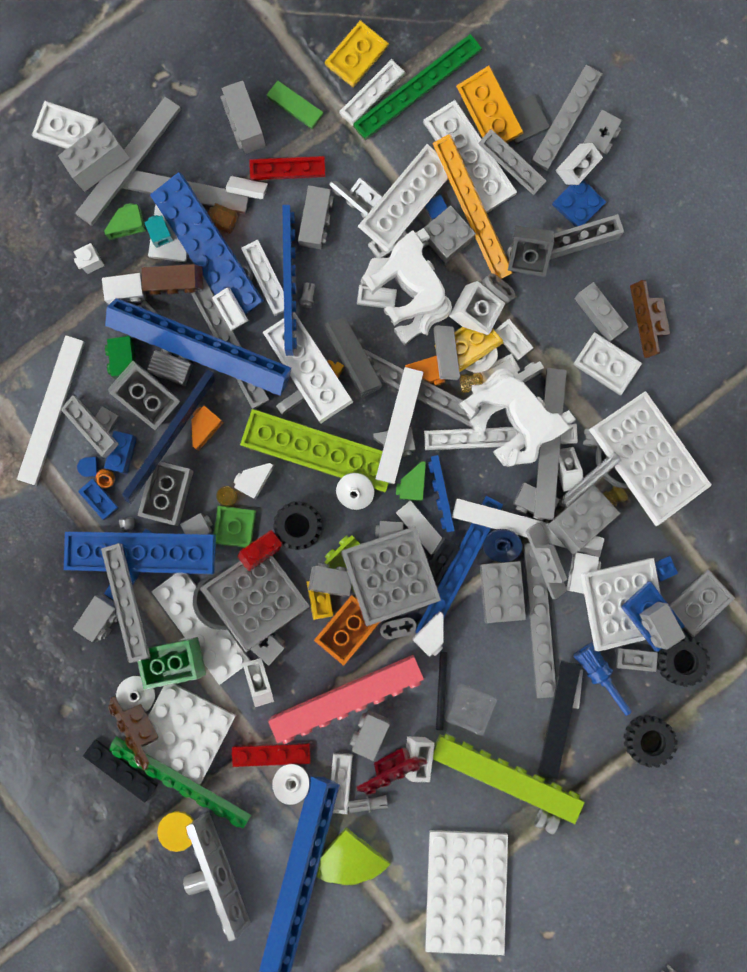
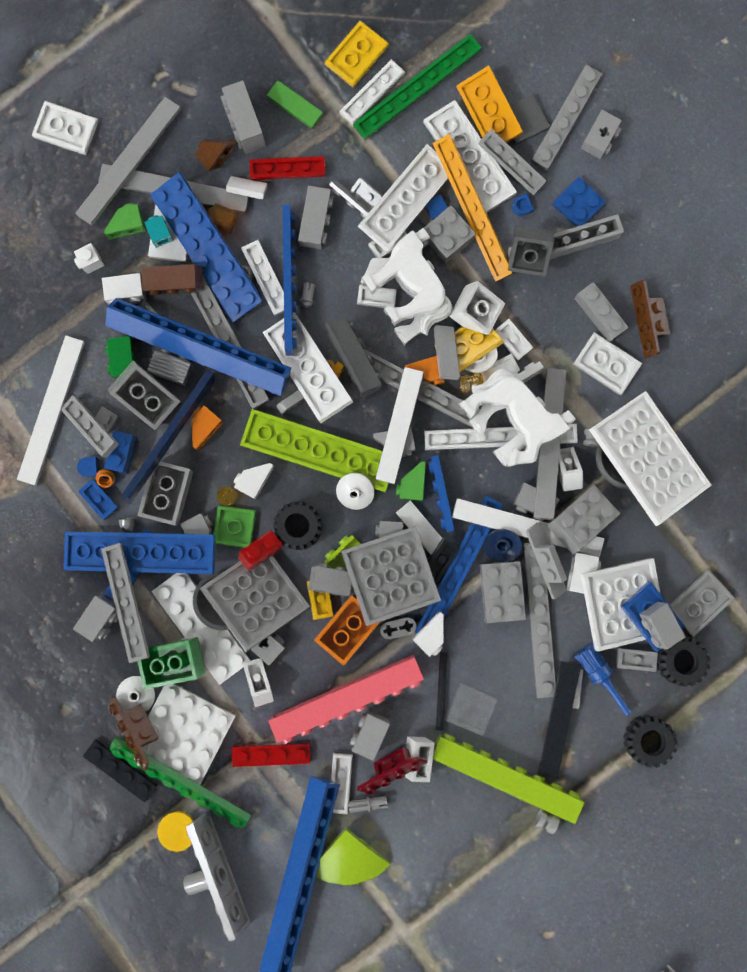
light grey brick [58,122,130,192] -> none
white tile [212,287,248,331] -> none
white dish [273,764,310,805] -> none
white plate [425,830,508,955] -> none
light grey beam [482,273,515,304] -> none
white brick [556,143,603,185] -> none
light grey axle [559,452,622,509] -> none
clear yellow wheel [602,486,628,507] -> none
blue tile [655,556,678,581] -> none
none -> reddish brown slope [195,138,238,172]
none -> blue tile [512,193,534,216]

